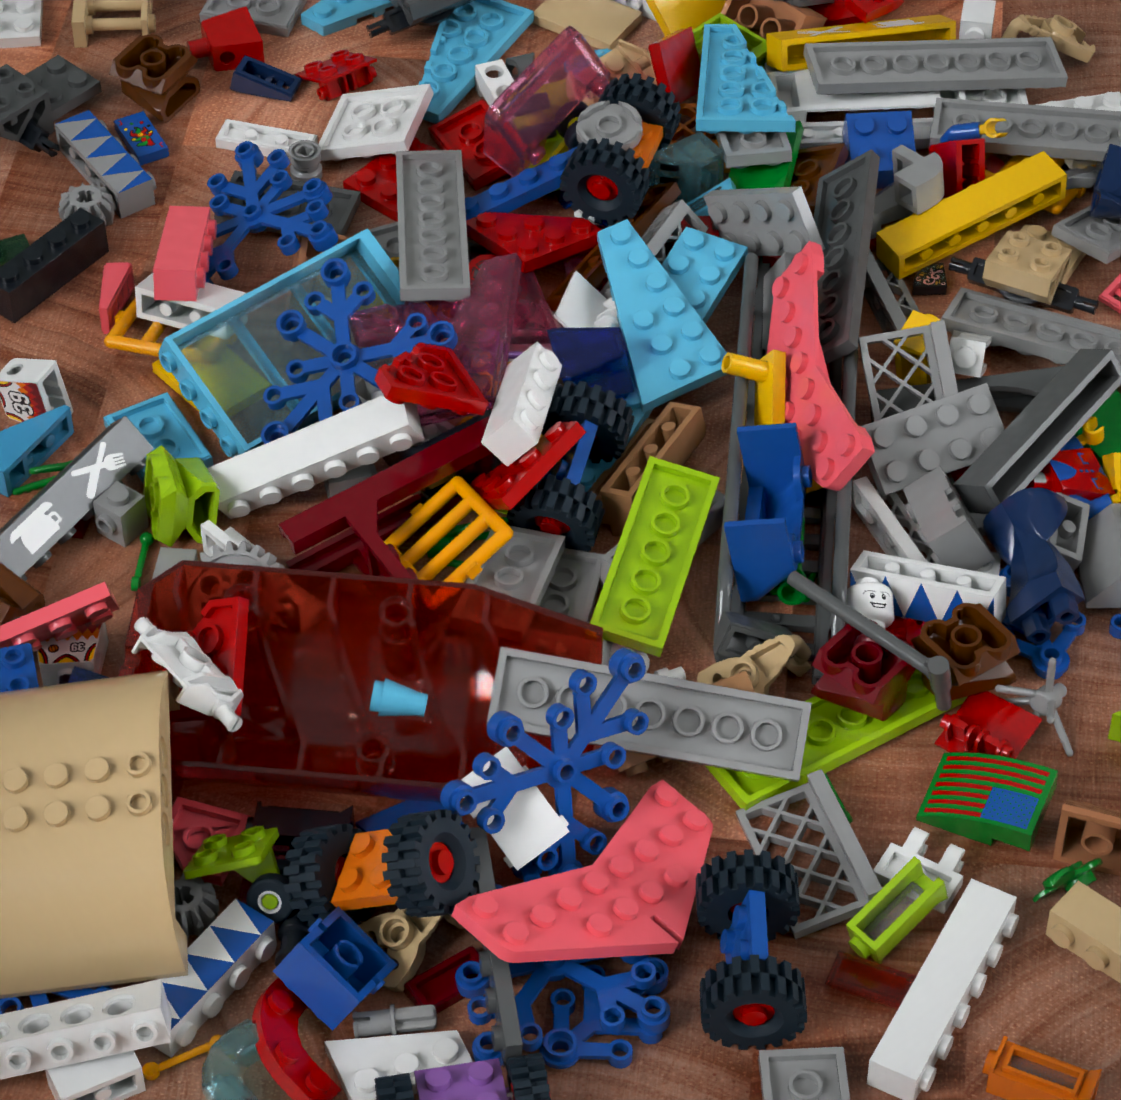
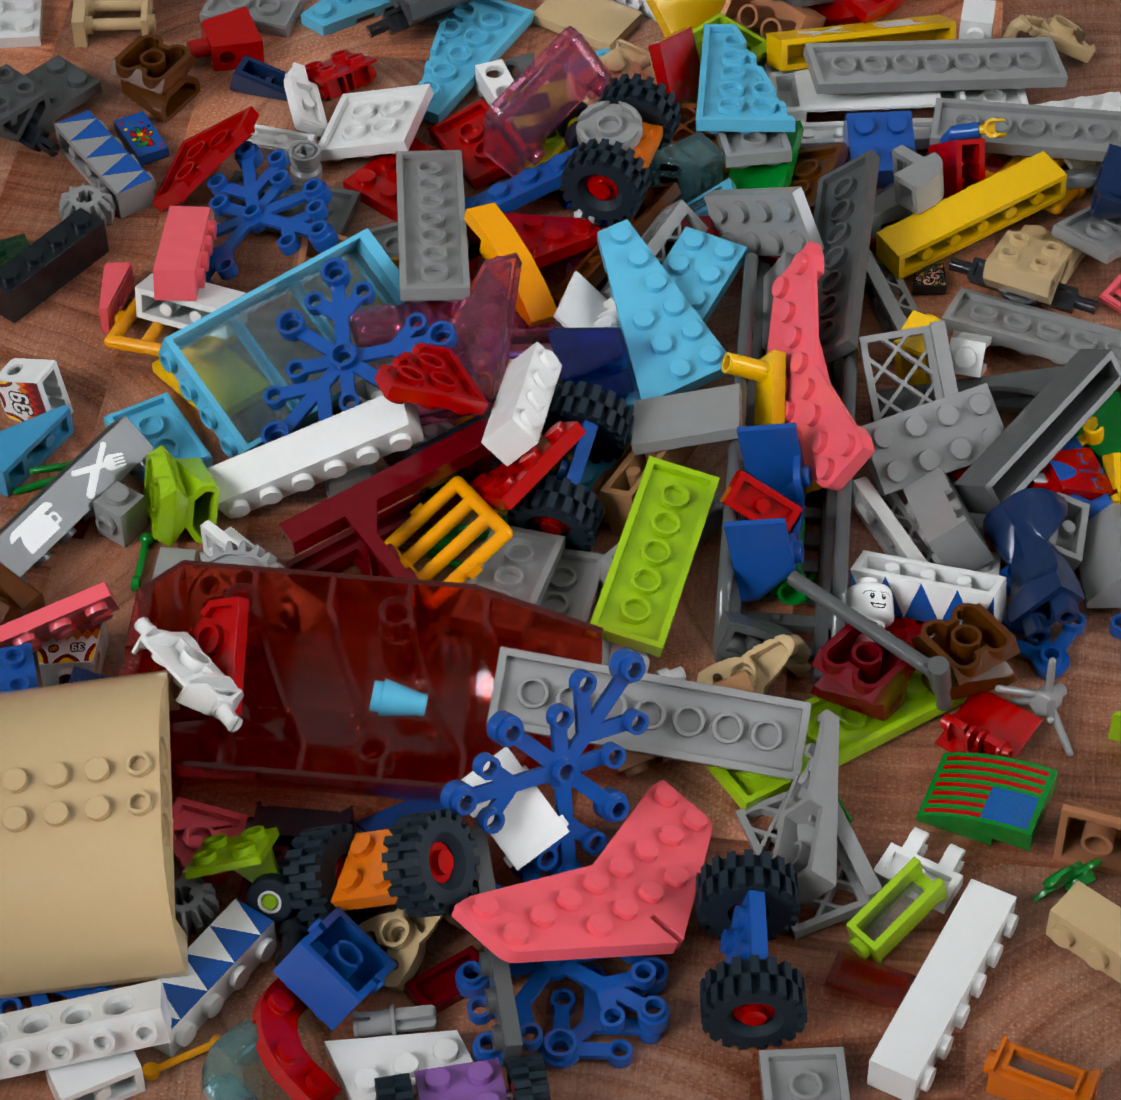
none -> red plate [152,106,260,212]
none -> white hinge [284,62,328,137]
none -> light orange slope [464,202,557,327]
none -> light grey tile [631,383,742,455]
none -> red plate [719,469,803,533]
none -> light grey wedge [768,709,839,902]

